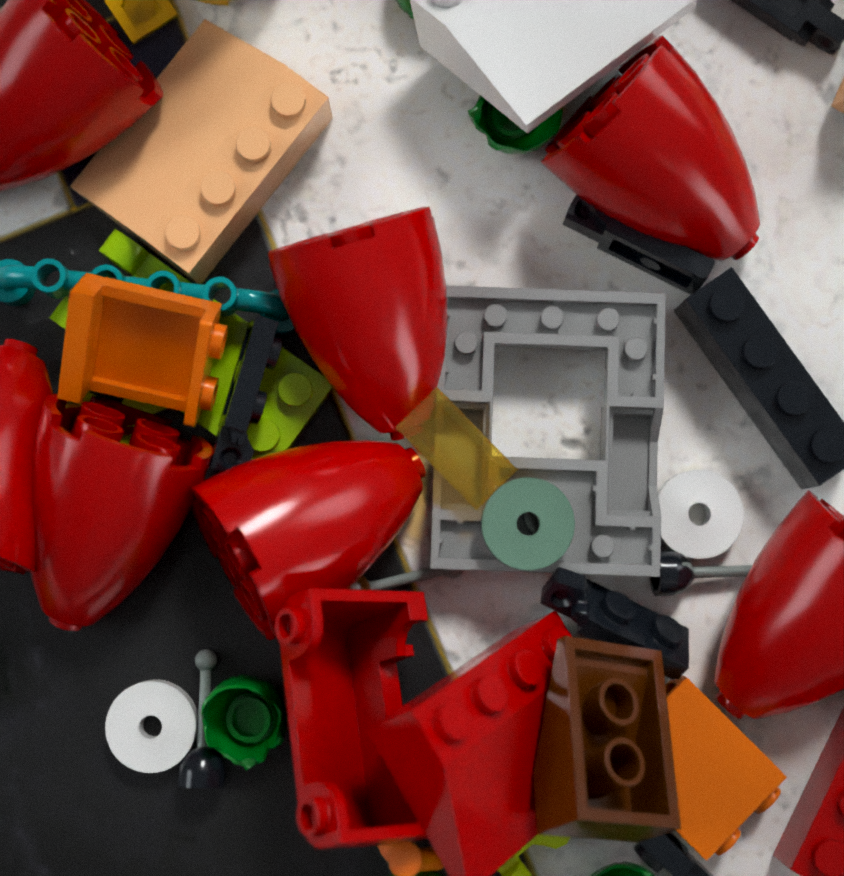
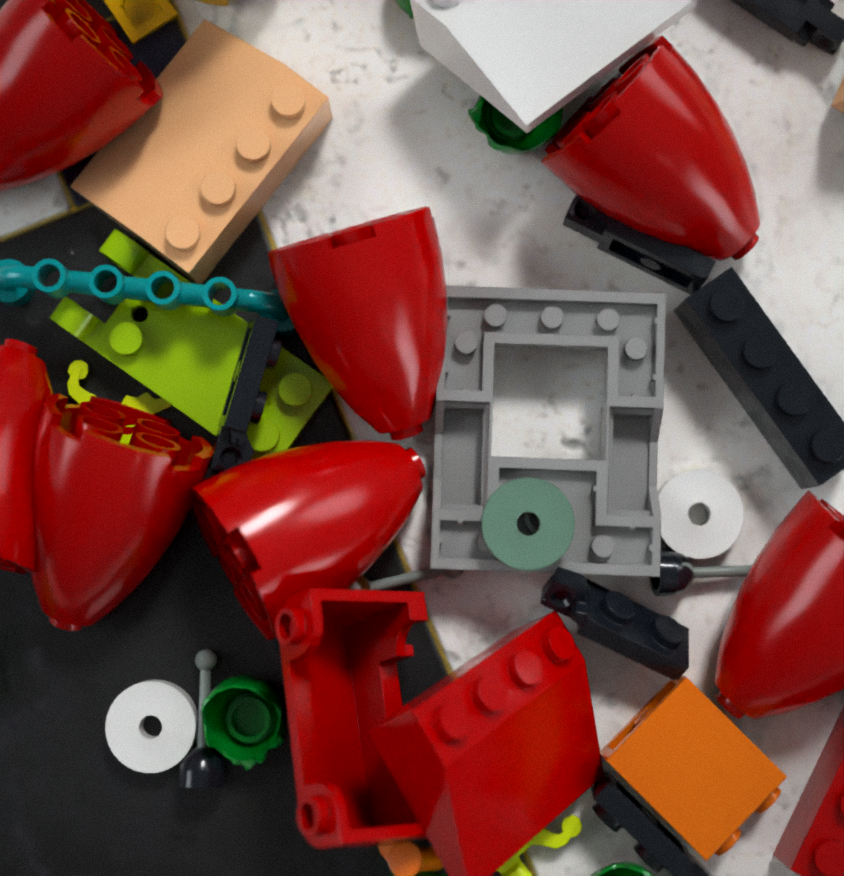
orange panel [57,273,228,427] -> none
clear yellow tile [395,387,518,510] -> none
reddish brown slope [533,636,681,843] -> none

